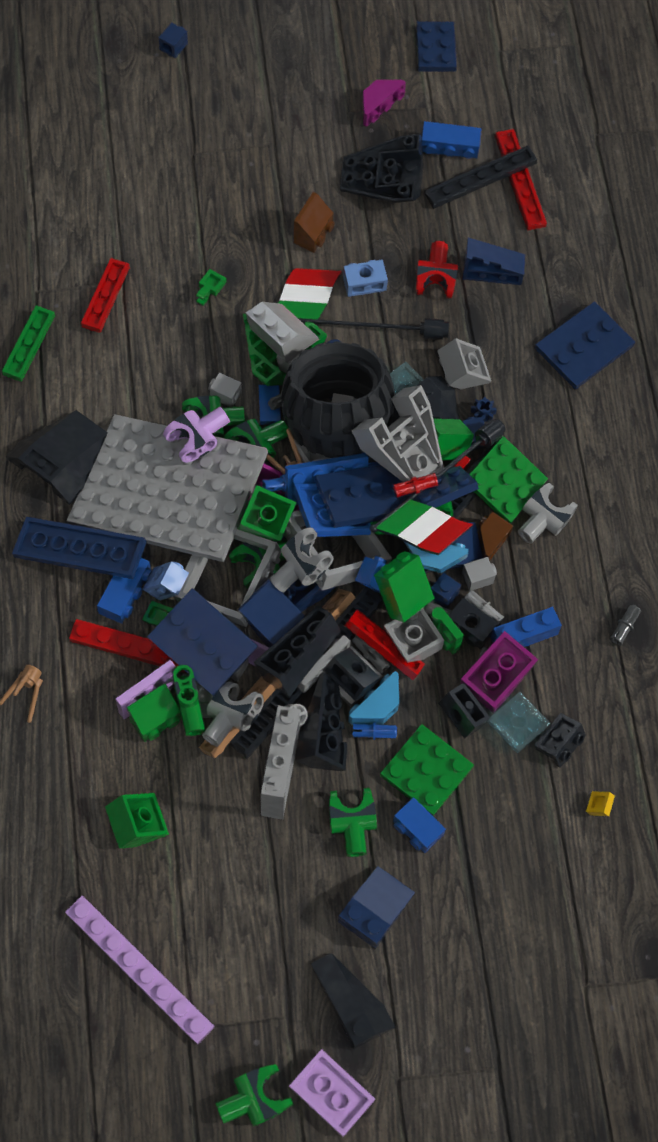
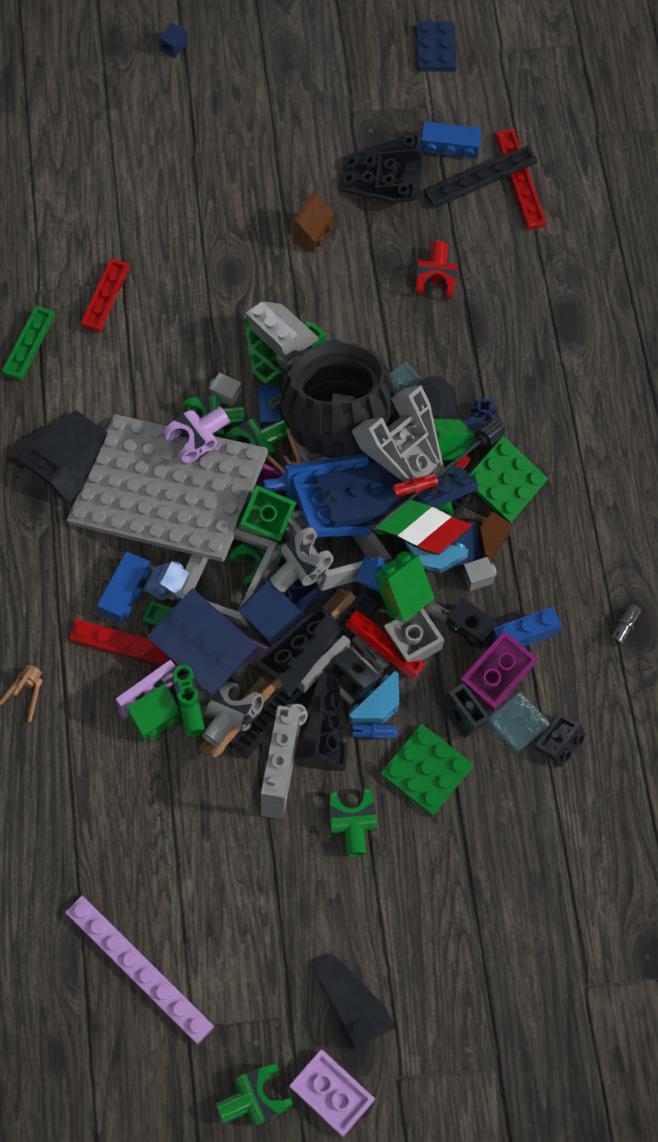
dark blue plate [12,517,147,579] -> none
green slope [105,793,169,849] -> none
green plate [196,269,227,306] -> none
flag [278,268,449,340] -> none
dark blue slope [338,866,415,949] -> none
medium blue brick [343,260,388,297] -> none
magenta slope [362,80,406,127] -> none
blue brick [393,797,446,853] -> none
dark blue brick [431,573,461,608] -> none
green plate [431,607,464,655] -> none
light grey slope [438,338,492,389] -> none
dark blue wedge [462,237,525,285] -> none
light grey axle [465,590,504,624] -> none
light grey connector [518,483,578,544] -> none
dark blue plate [535,301,635,390] -> none
yellow plate [586,791,615,816] -> none

